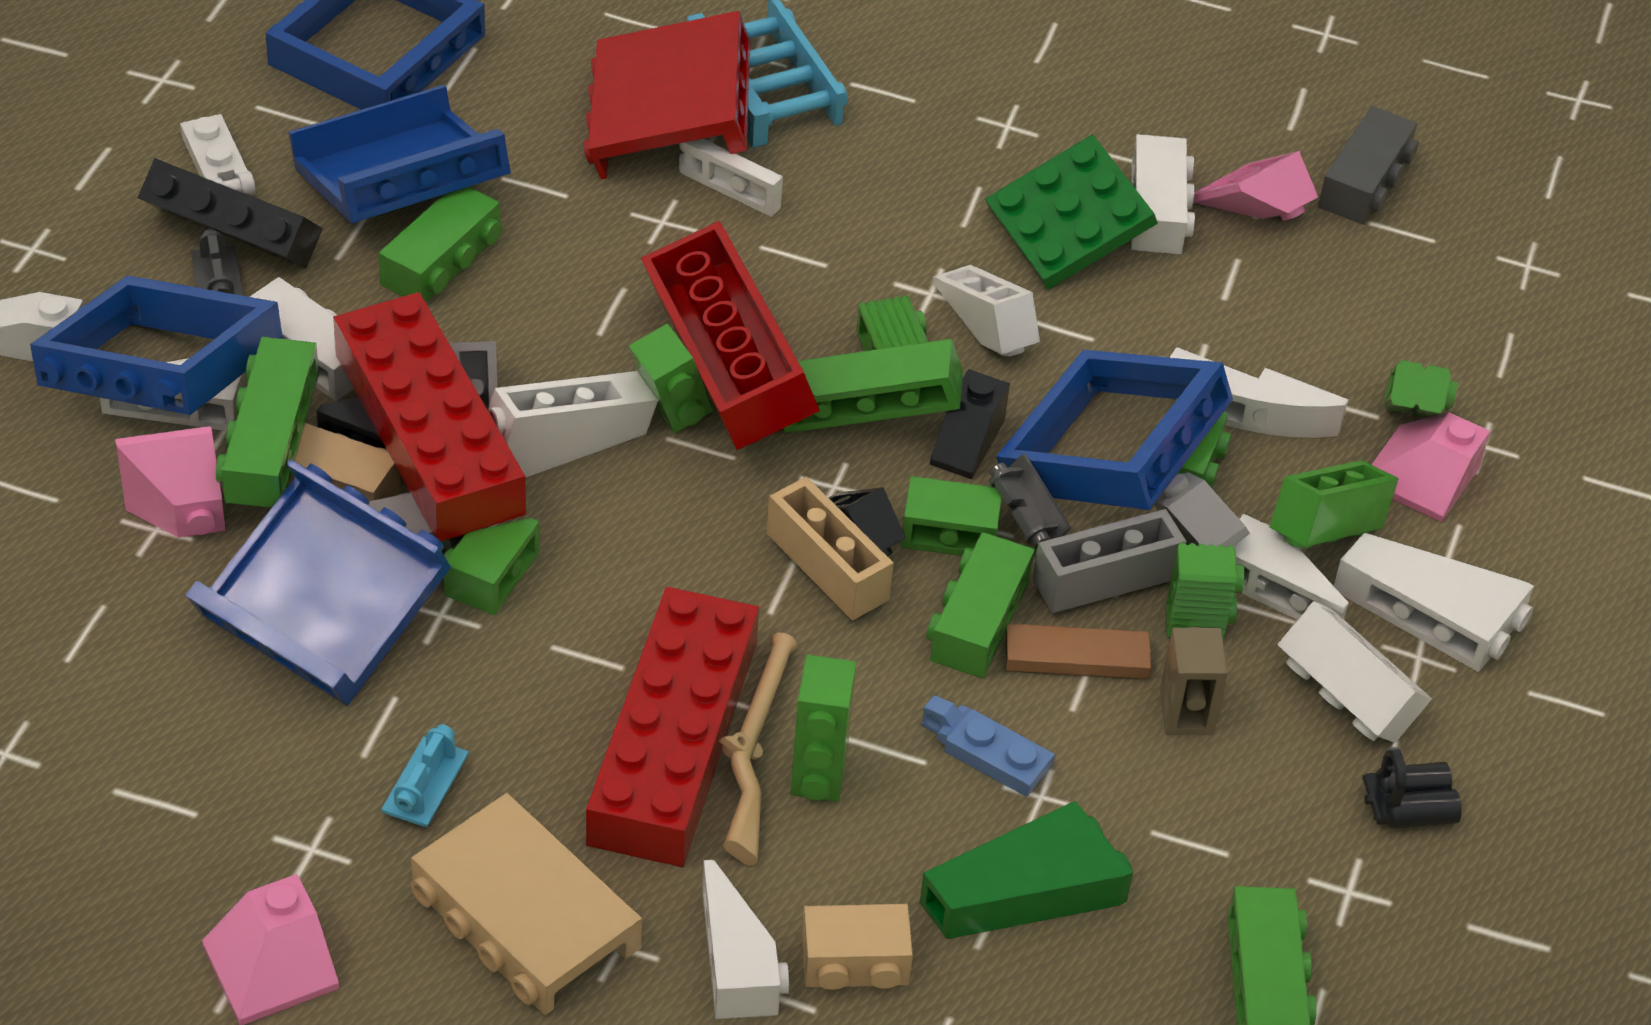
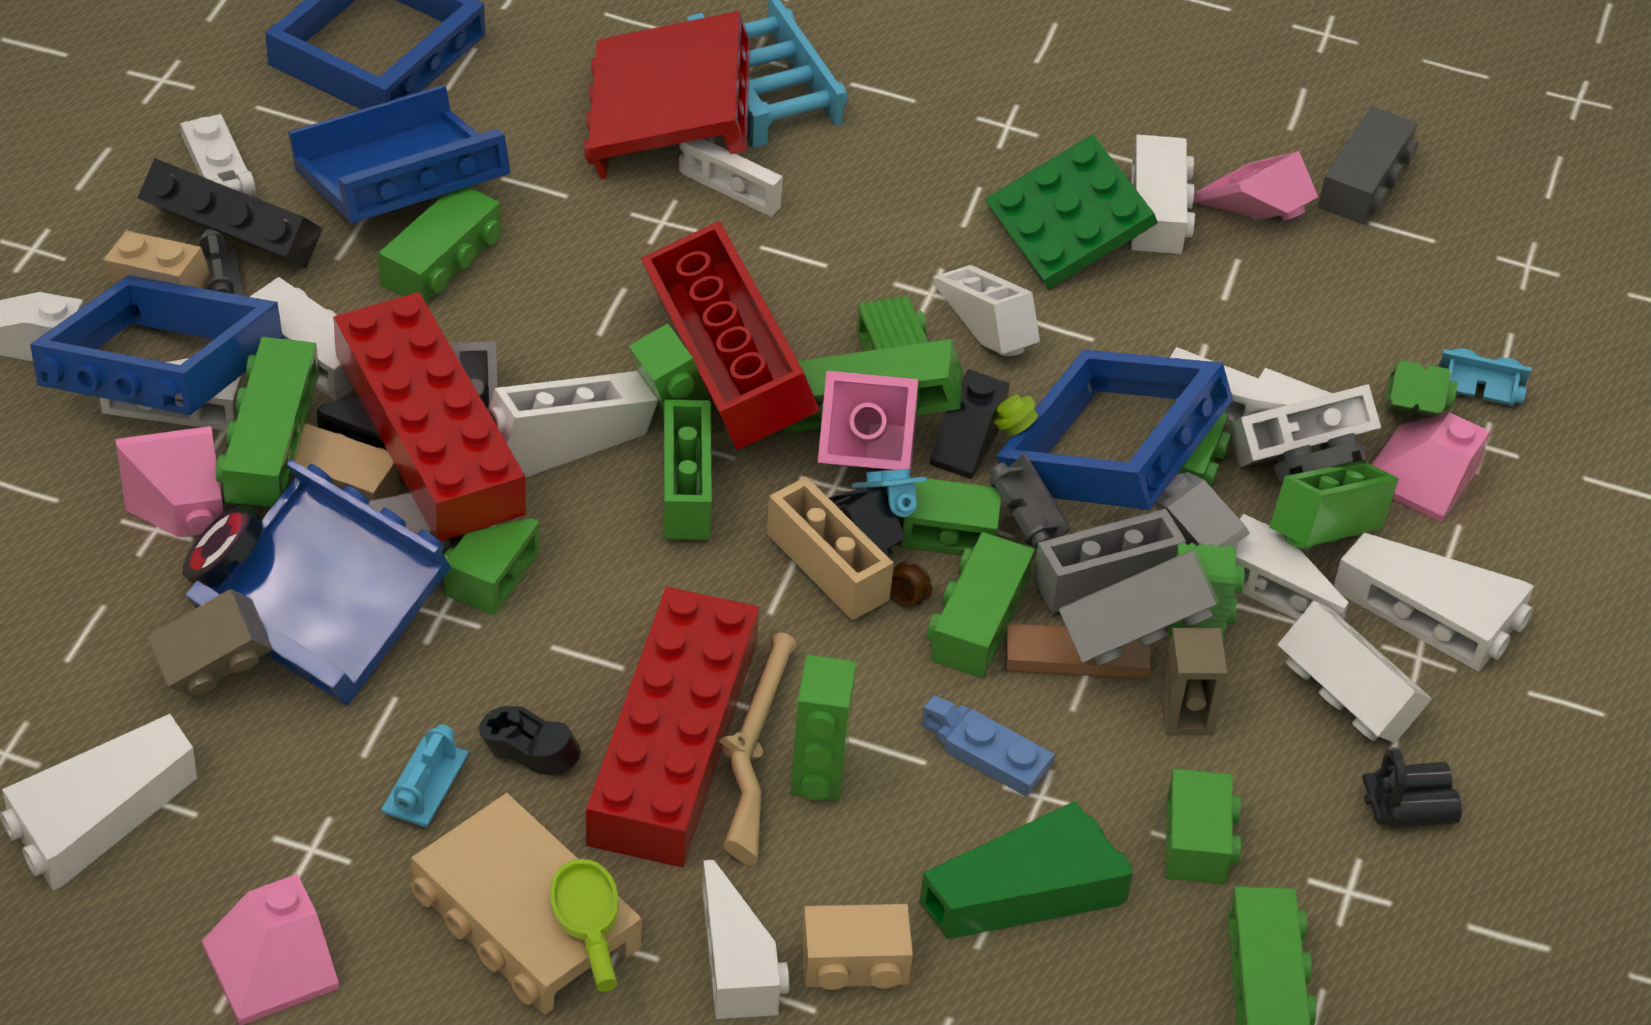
none -> white slope [0,714,197,891]
none -> tan brick [103,231,212,289]
none -> dark tan brick [147,589,273,696]
none -> black tile [183,504,262,588]
none -> black piece [479,706,581,775]
none -> lime piece [550,859,619,992]
none -> bright green brick [663,399,712,540]
none -> bright pink slope [818,371,919,473]
none -> medium azure hinge [852,469,927,517]
none -> reddish brown plate [890,561,932,607]
none -> lime plate [994,395,1038,436]
none -> light grey brick [1059,548,1219,666]
none -> bright green brick [1165,768,1241,884]
none -> white slope [1228,384,1381,468]
none -> dark grey plate [1273,433,1367,484]
none -> medium azure hinge [1438,348,1532,407]

